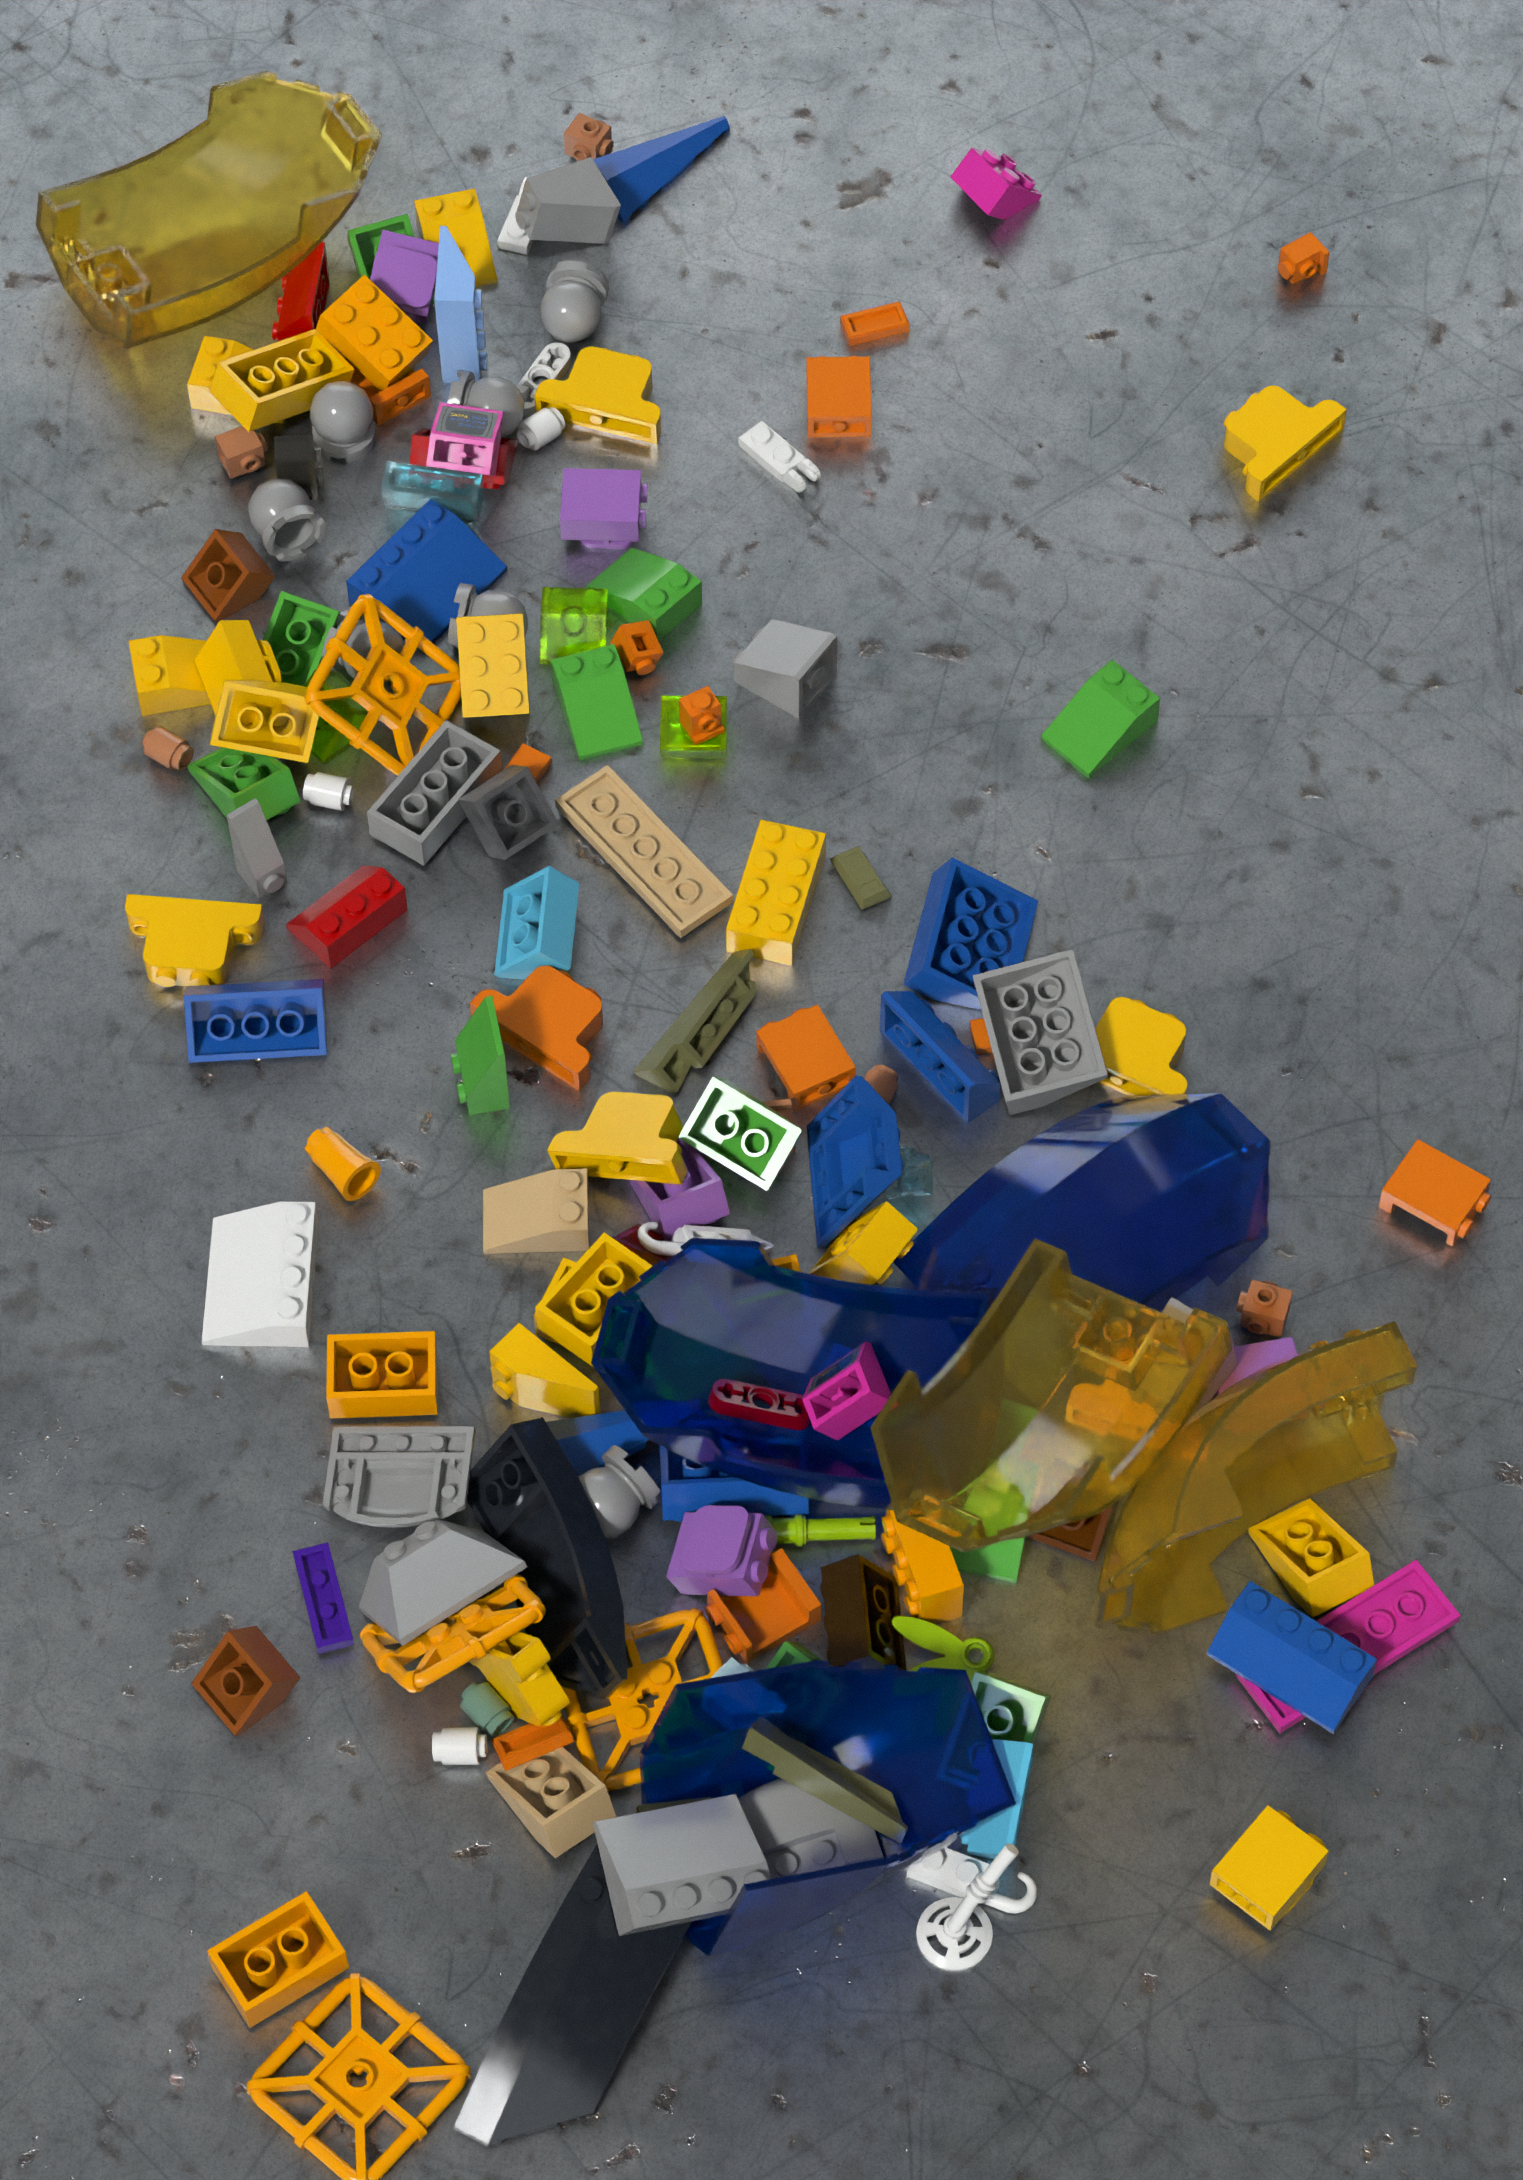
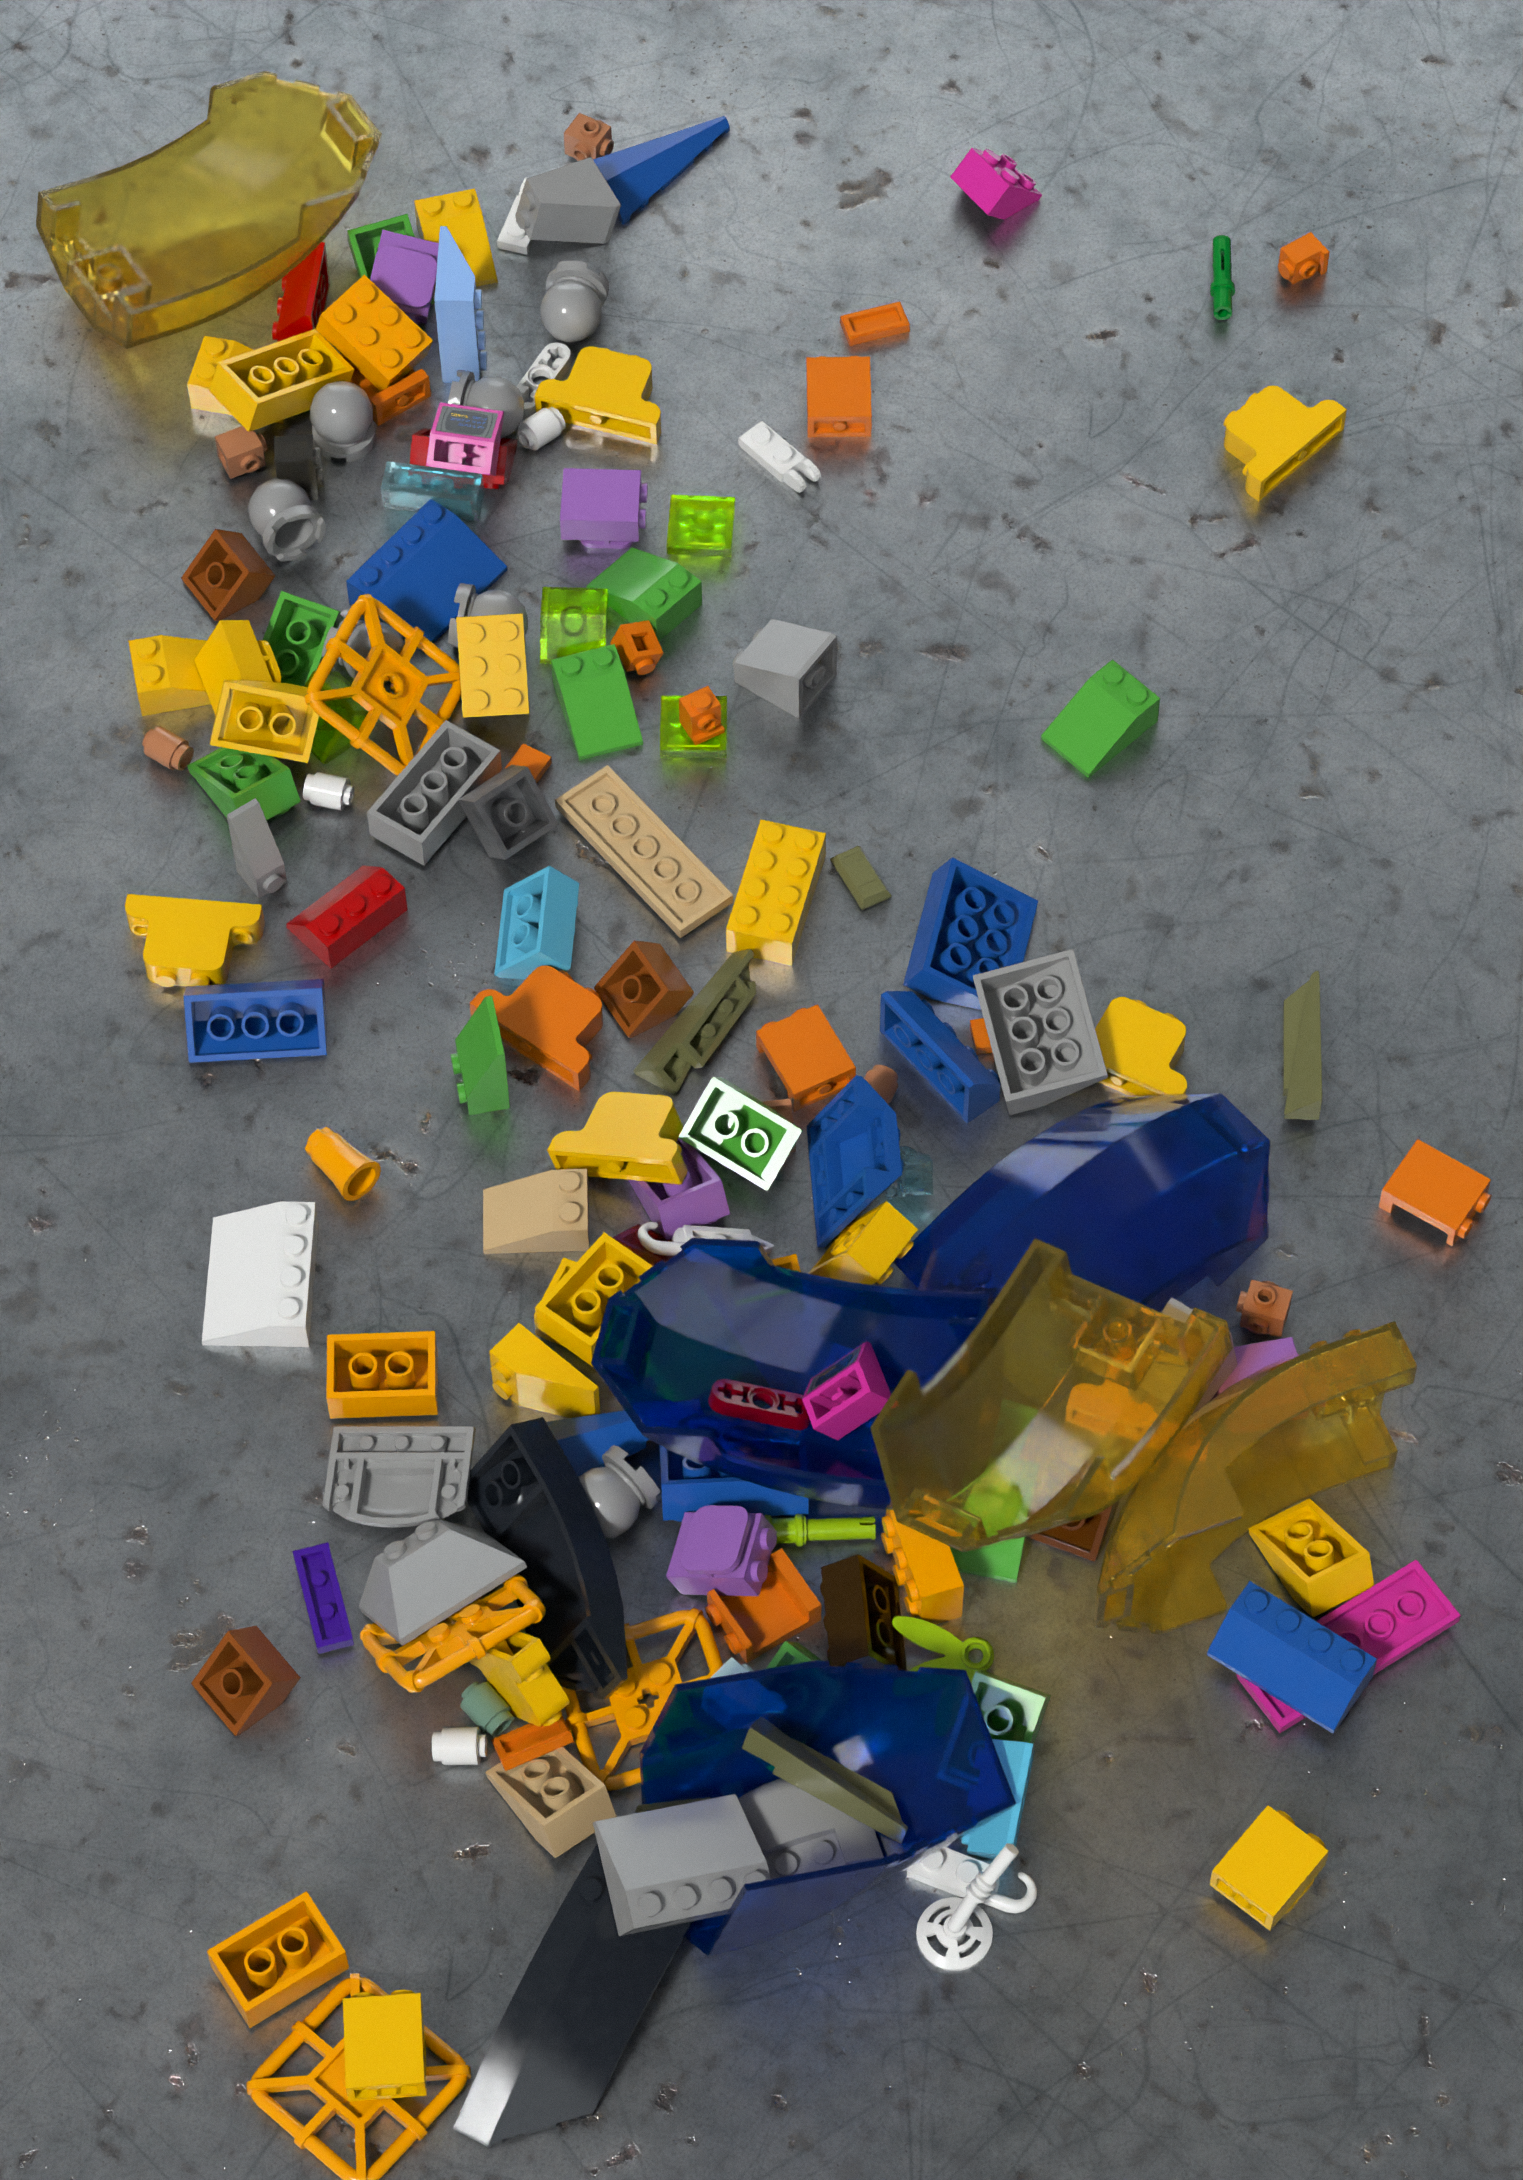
none -> yellow brick [343,1989,427,2101]
none -> dark orange slope [594,940,694,1038]
none -> clear neon green plate [666,495,735,557]
none -> green pin [1210,235,1235,320]
none -> olive wedge [1283,971,1322,1120]

